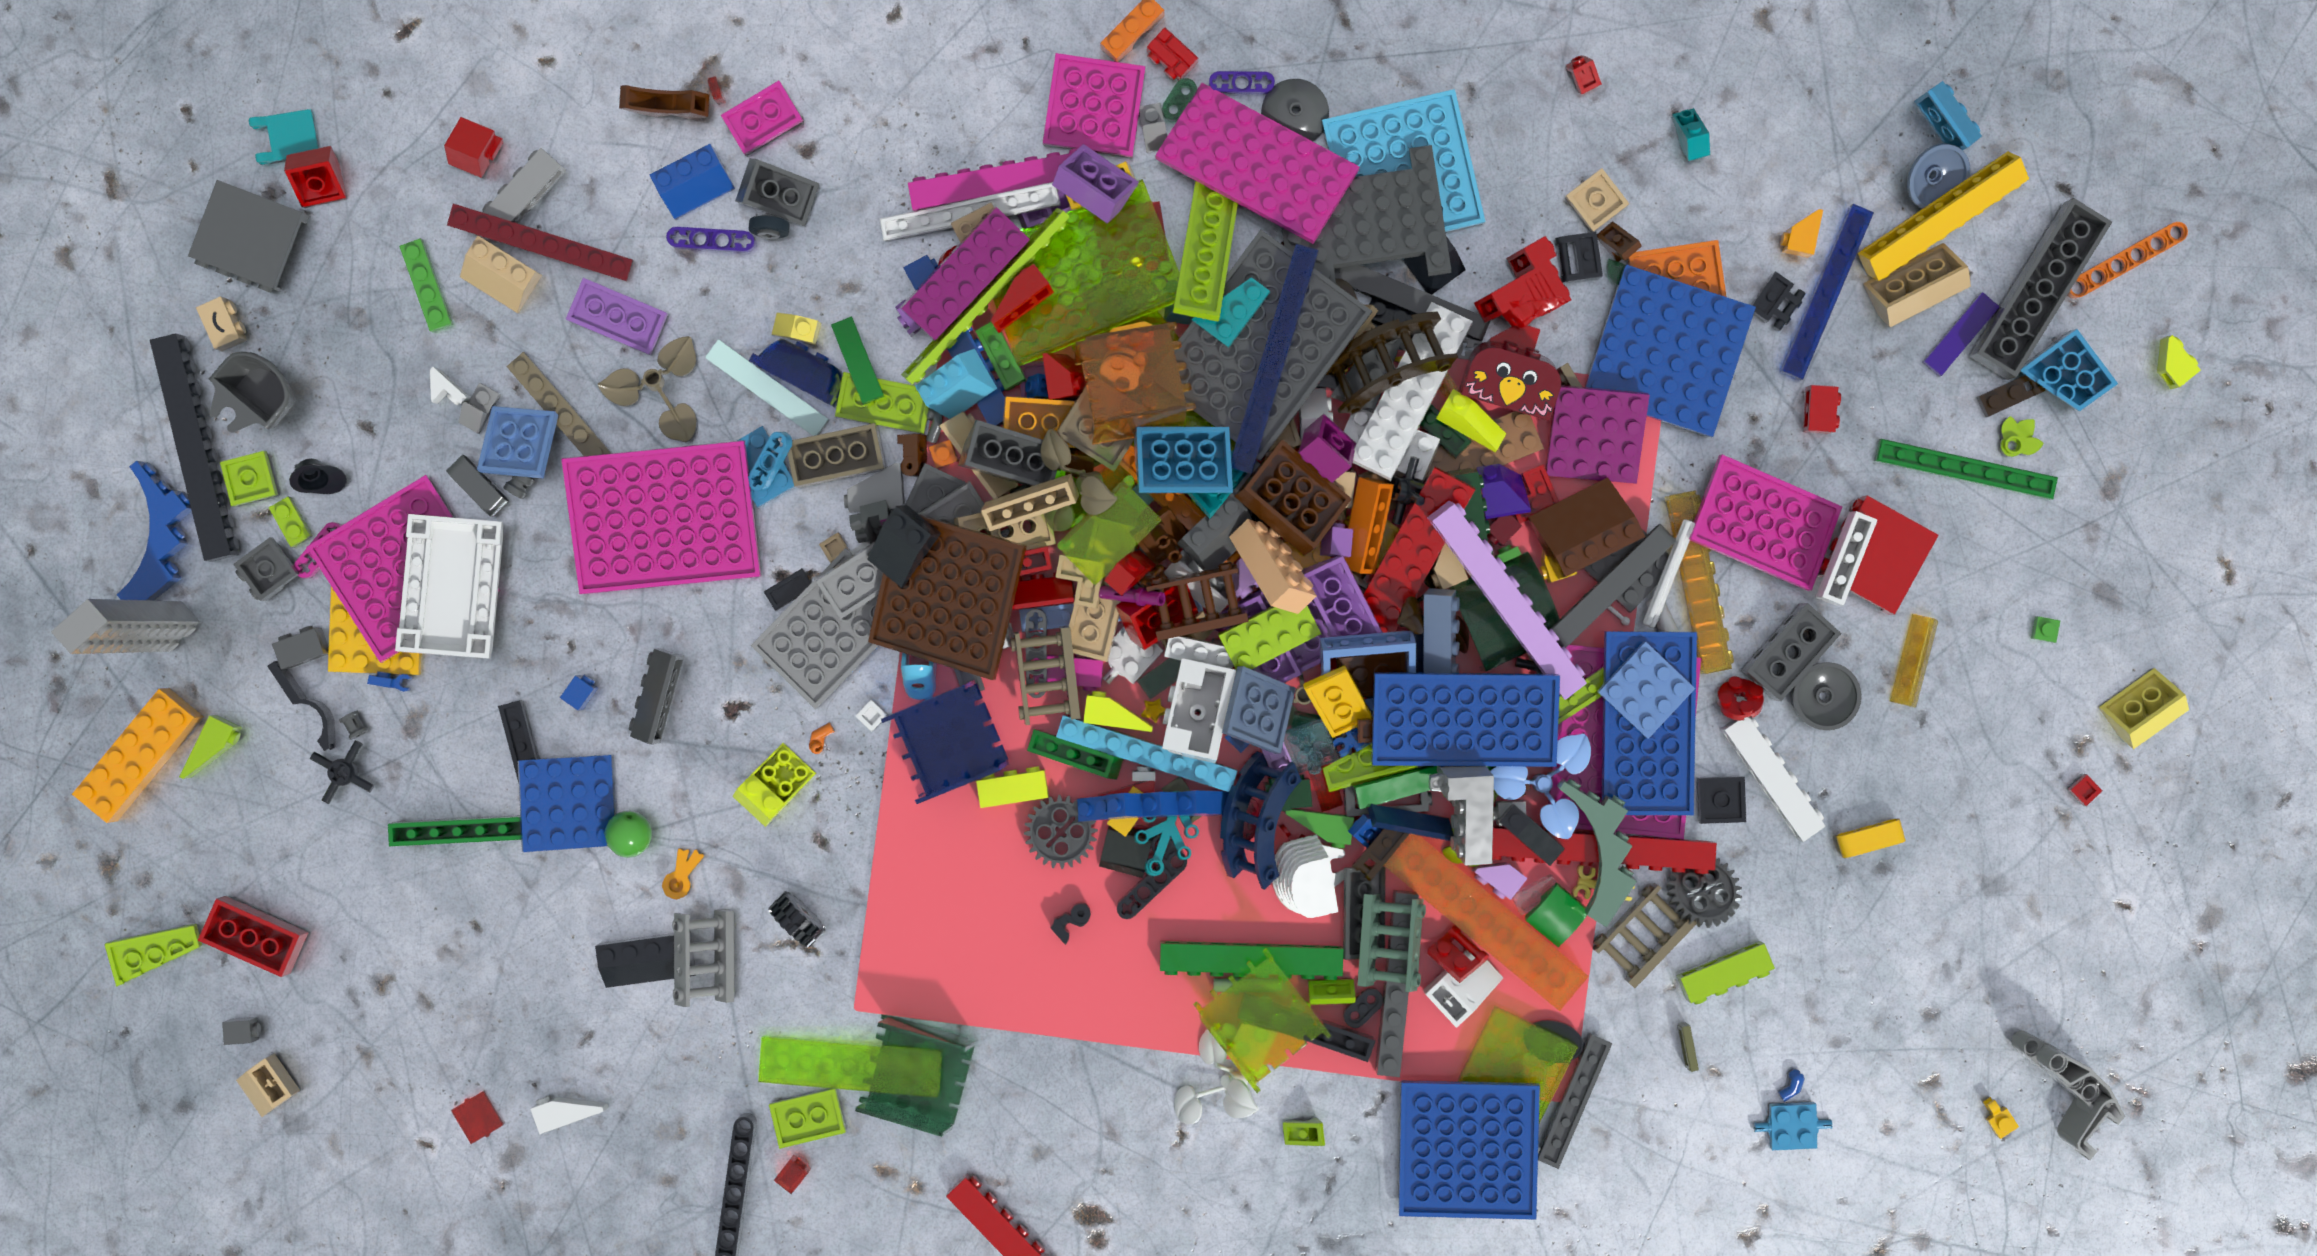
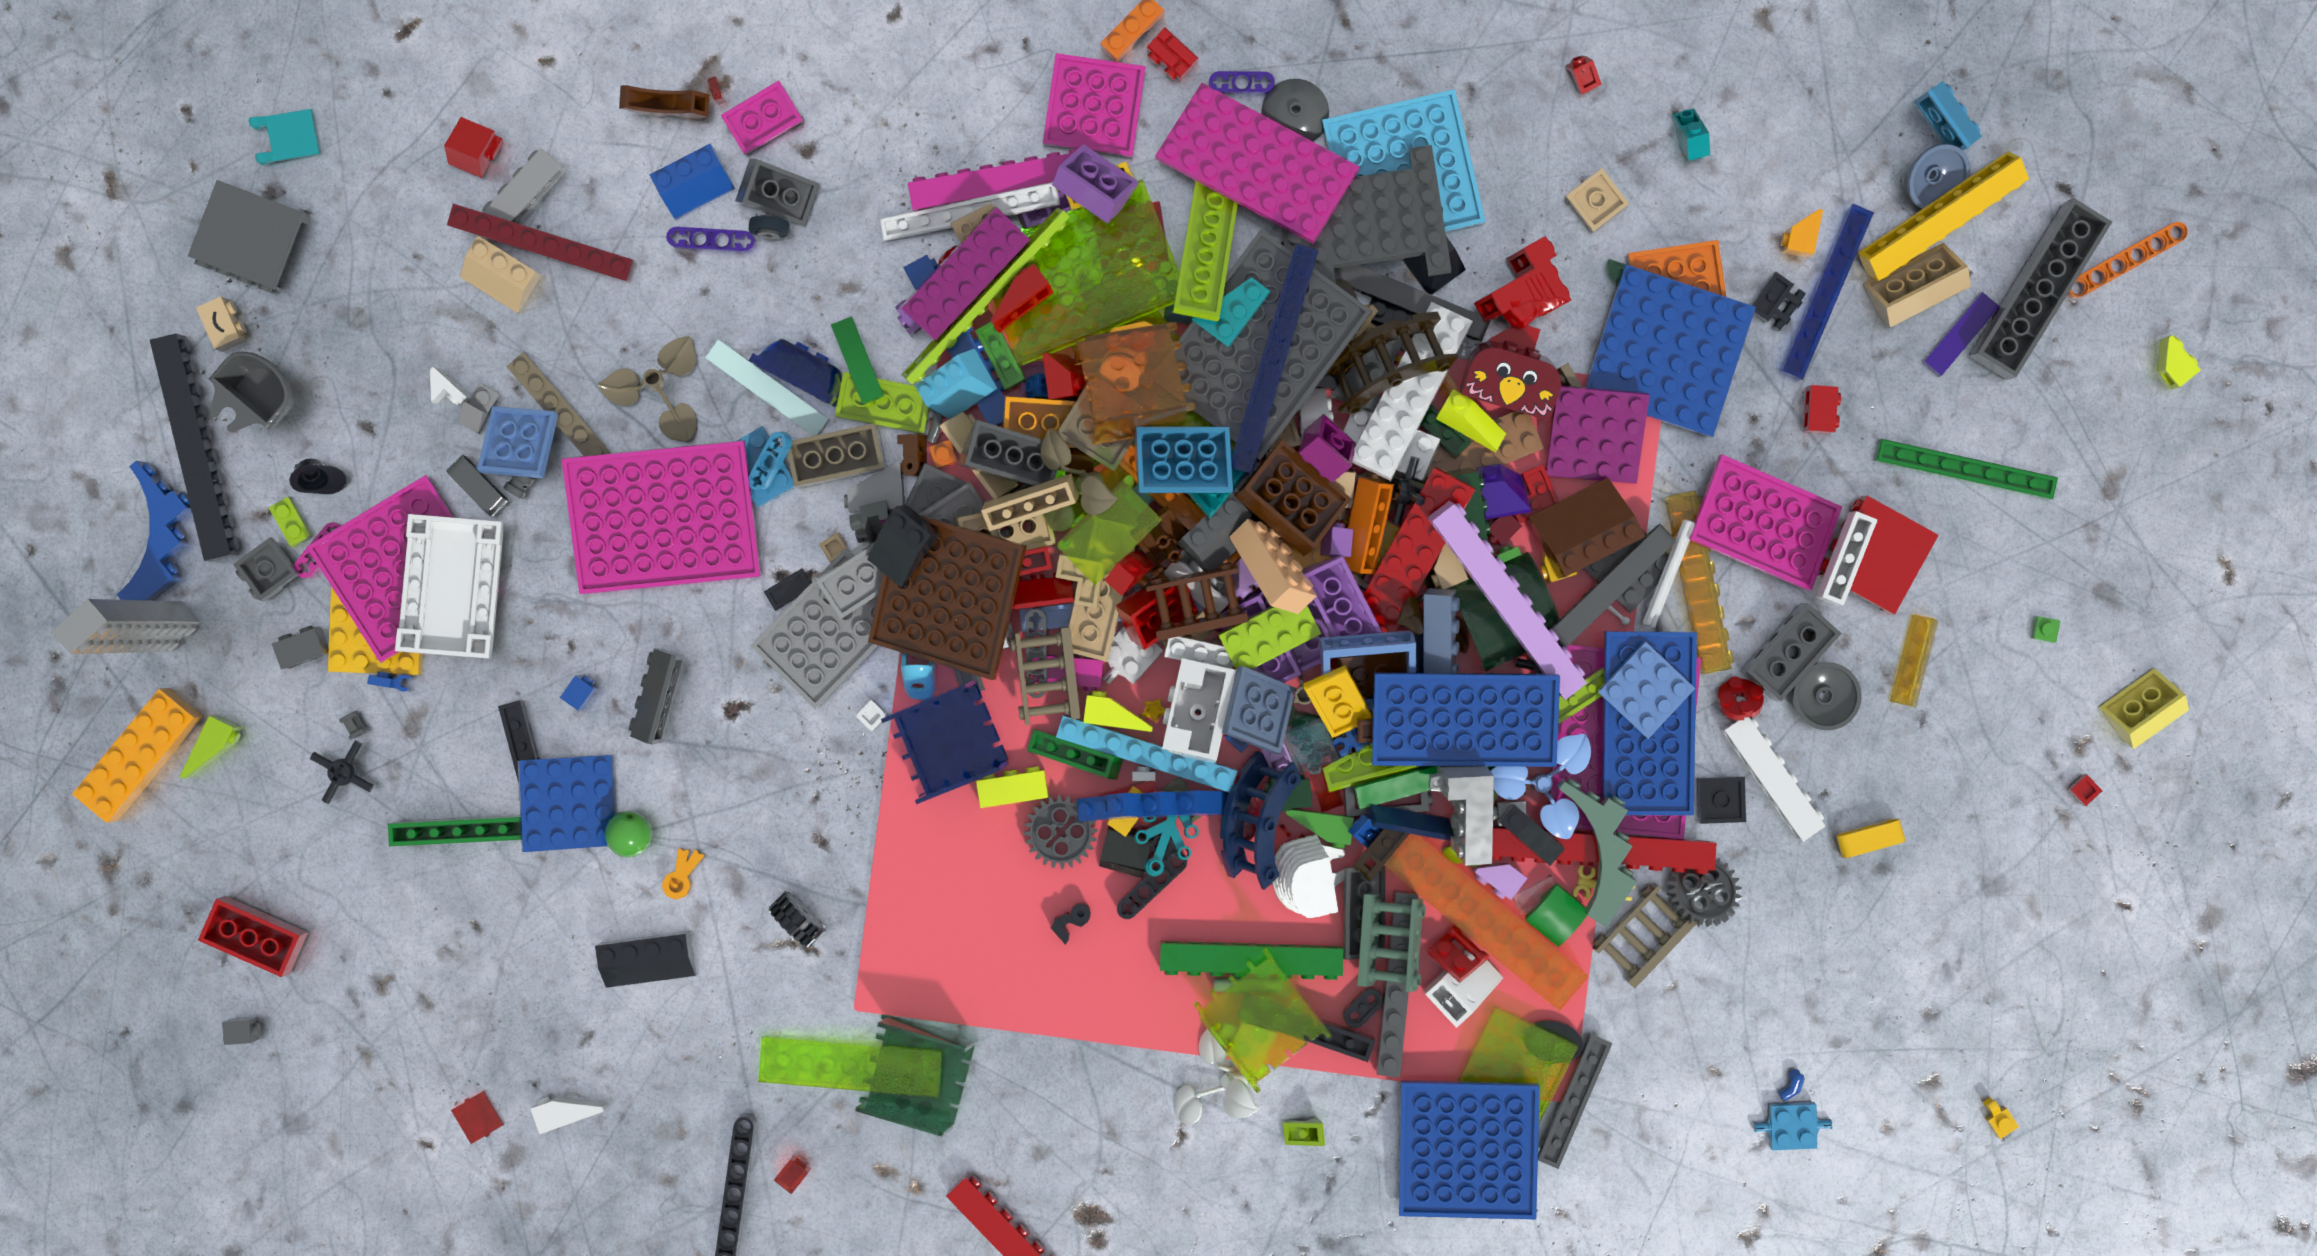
lime wing [104,924,202,987] -> none
lime plate [220,451,278,506] -> none
tan slope [236,1054,300,1117] -> none
black piece [267,661,336,751] -> none
red slope [284,146,346,207] -> none
bright green plate [399,238,453,332] -> none
medium lavender plate [566,278,668,355] -> none
light grey fence [672,909,734,1007] -> none
neon yellow slope [732,743,816,827] -> none
lime plate [769,1087,846,1149] -> none
light yellow slope [771,313,821,345] -> none
orange arm [809,722,835,754] -> none
magenta pin [1099,585,1165,606] -> none
plate [1137,658,1181,700] -> none
light grey slope [1139,102,1167,153] -> none
clear green plate [1162,78,1197,122] -> none
lime plate [1308,979,1356,1005] -> none
black plate [1555,231,1603,283] -> none
reddish brown slope [1597,221,1642,262] -> none
lime brick [1676,941,1775,1005] -> none
olive tile [1677,1022,1699,1072] -> none
dark brown plate [1977,375,2046,417] -> none
lime plate [2000,416,2044,457] -> none
light grey piece [2011,1031,2125,1160] -> none
dark azure wedge [2020,329,2118,411] -> none

